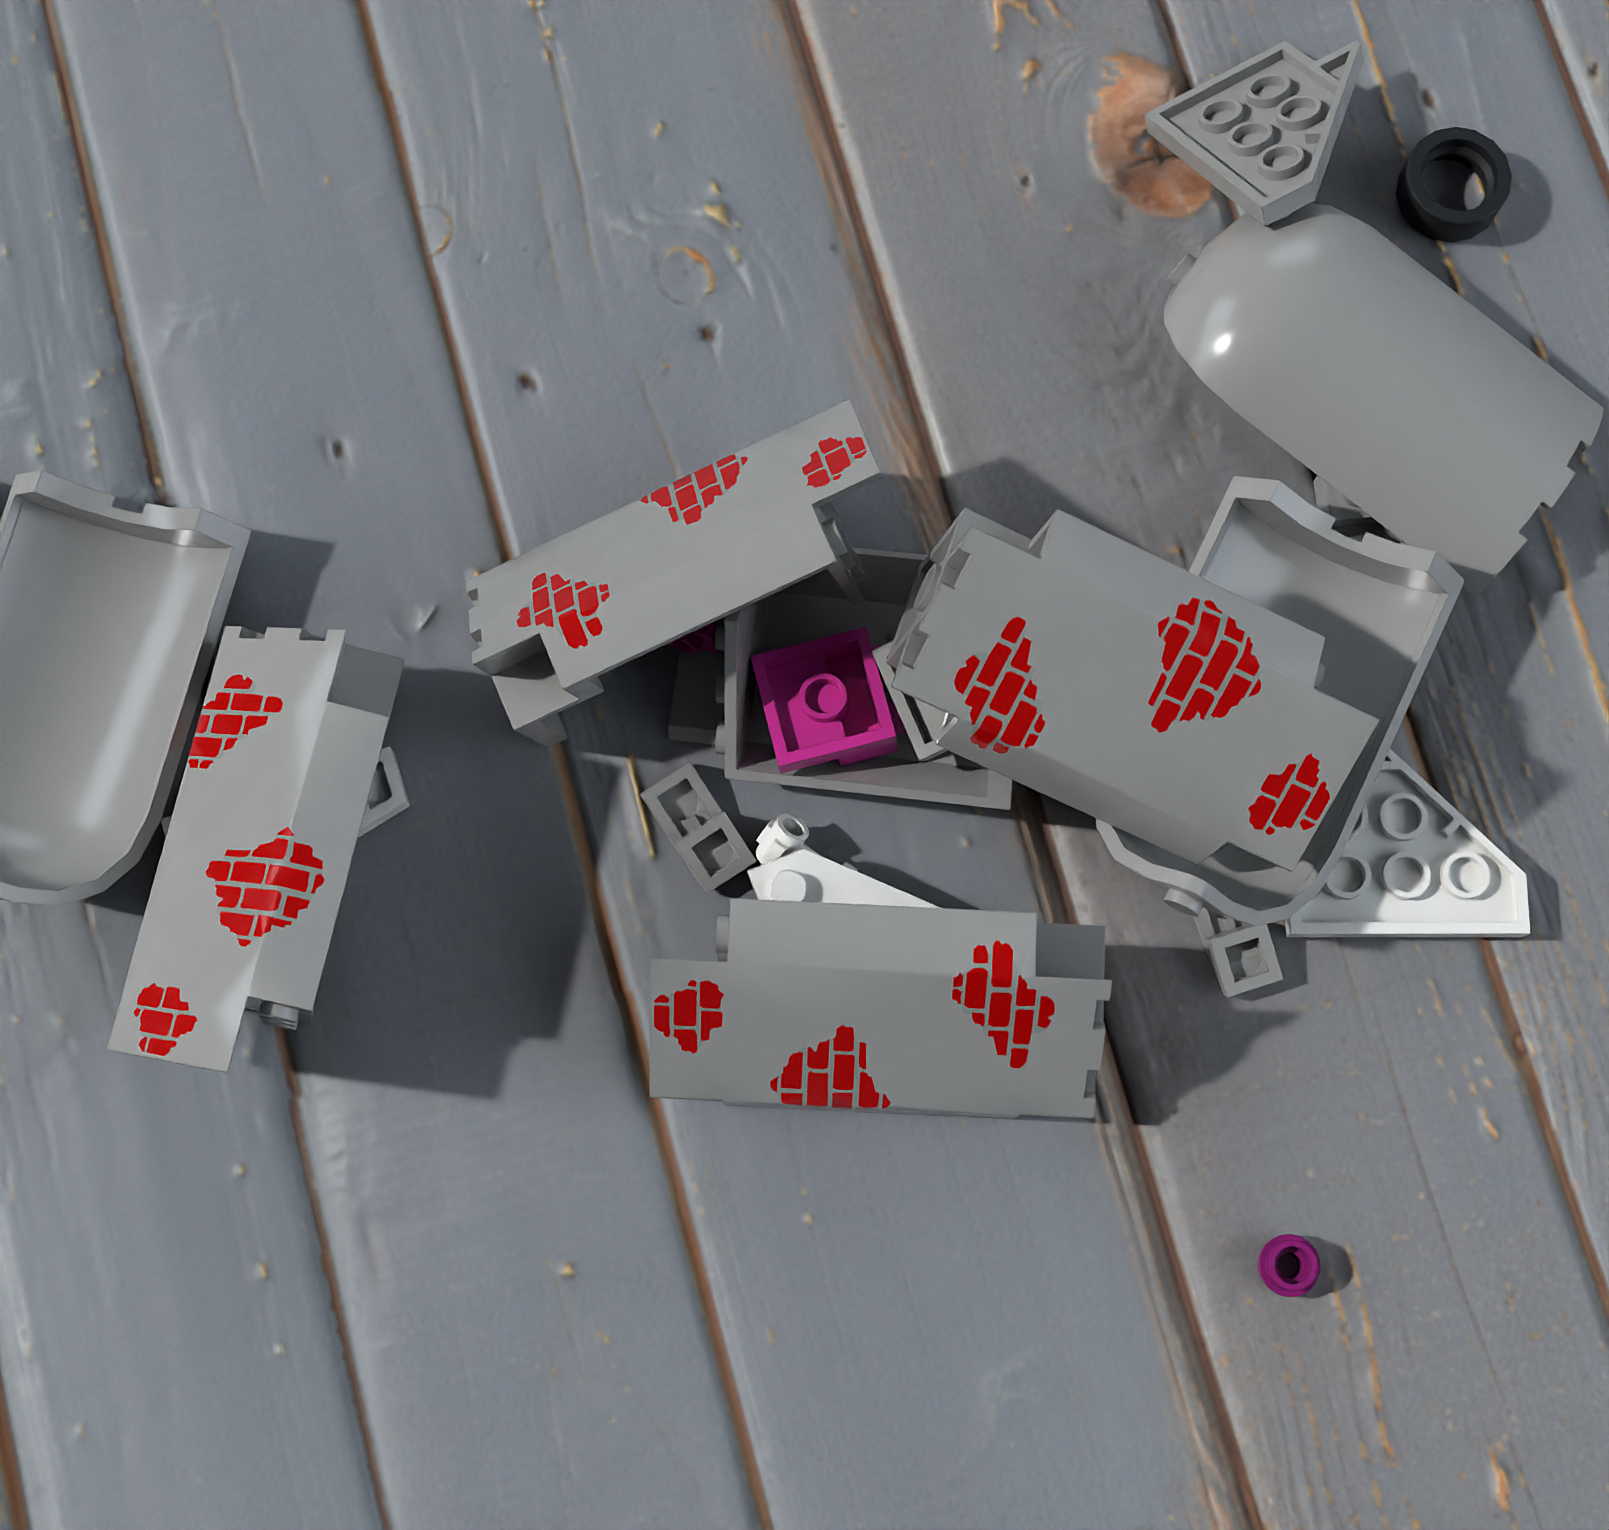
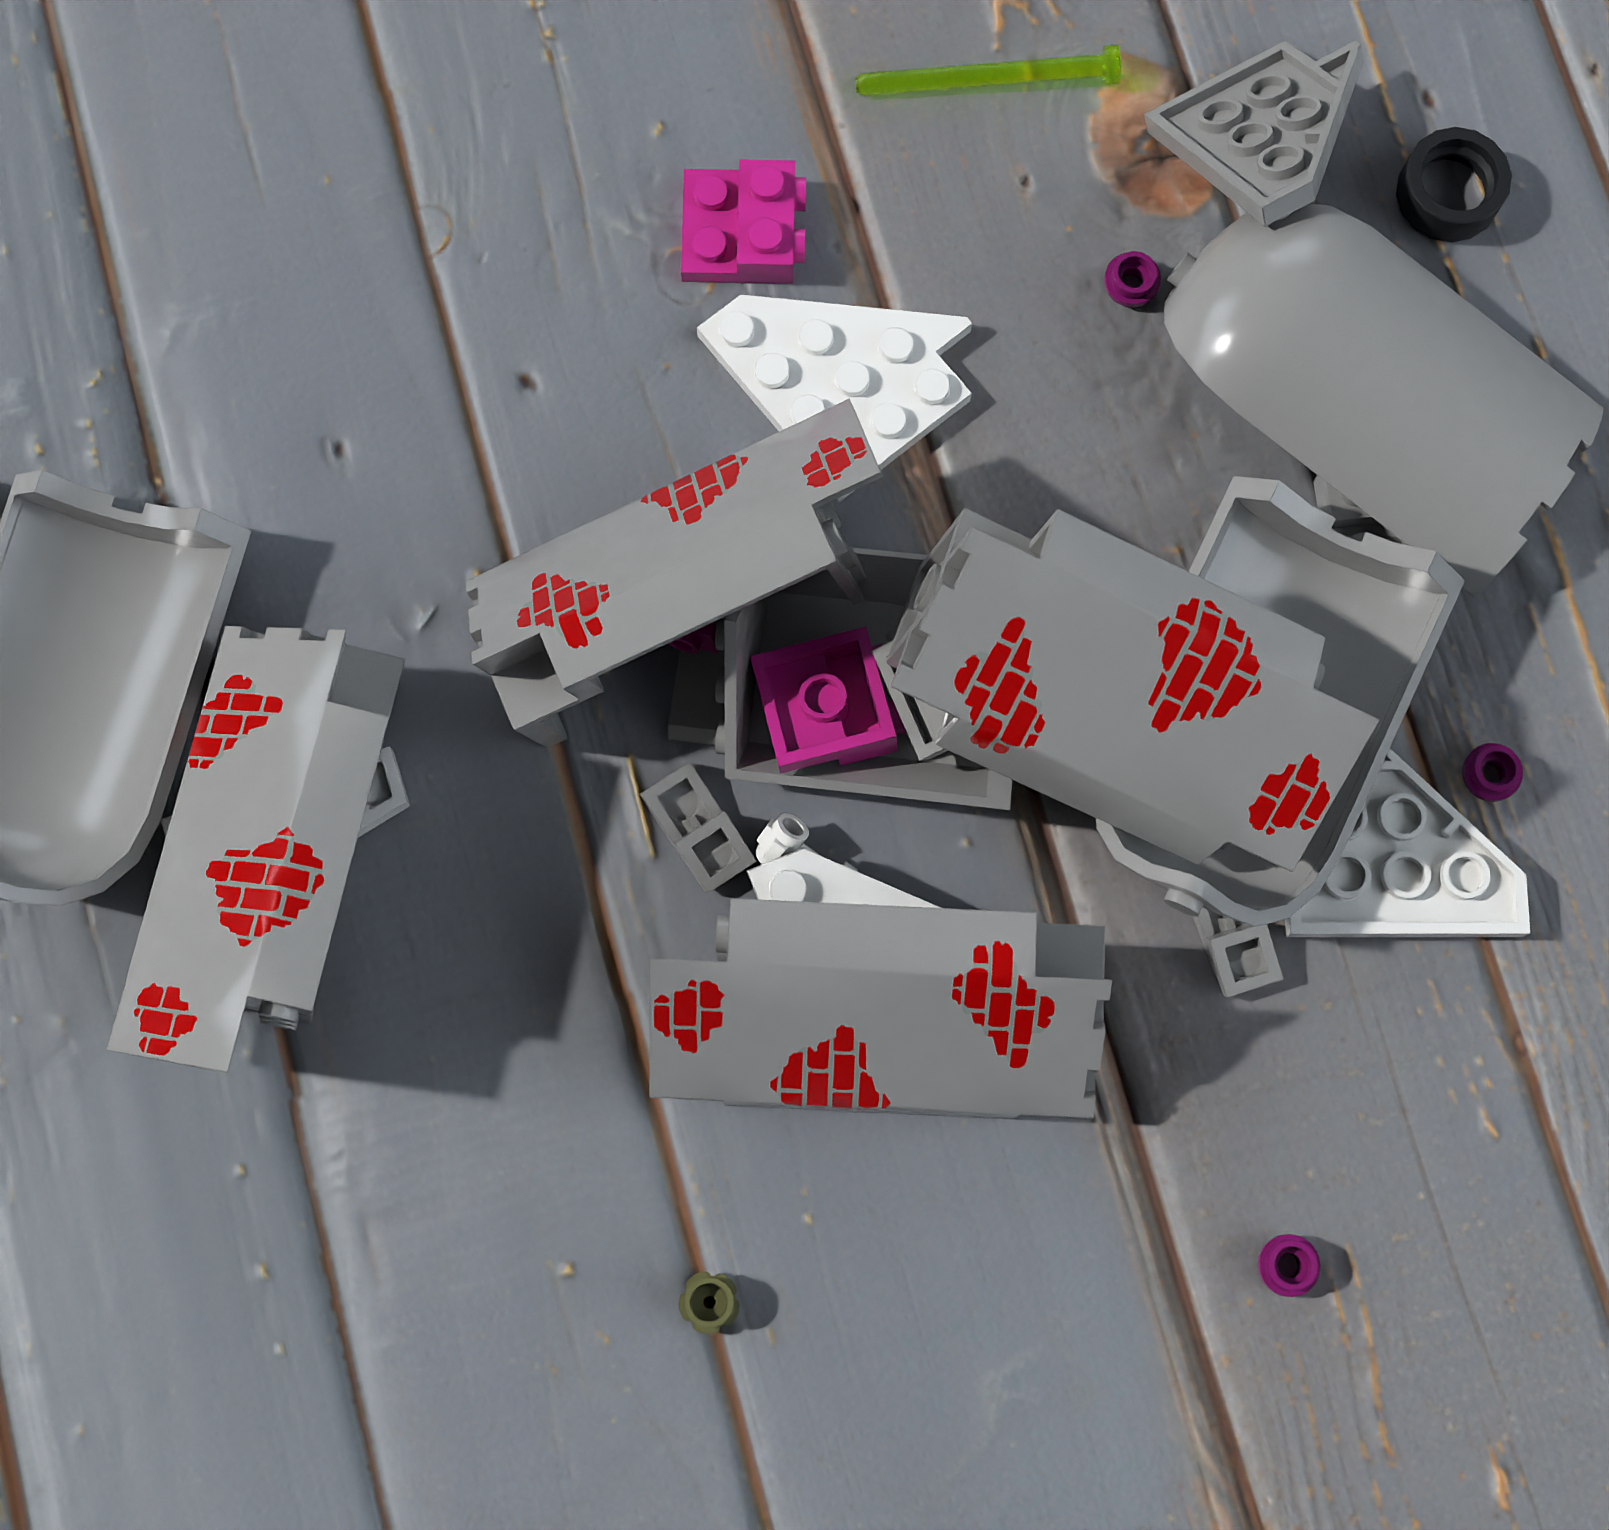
none -> olive plate [679,1272,740,1334]
none -> dark pink plate [681,160,806,284]
none -> white wing [697,294,972,502]
none -> clear neon green bar [855,44,1121,96]
none -> magenta plate [1104,251,1161,308]
none -> magenta plate [1462,743,1523,802]

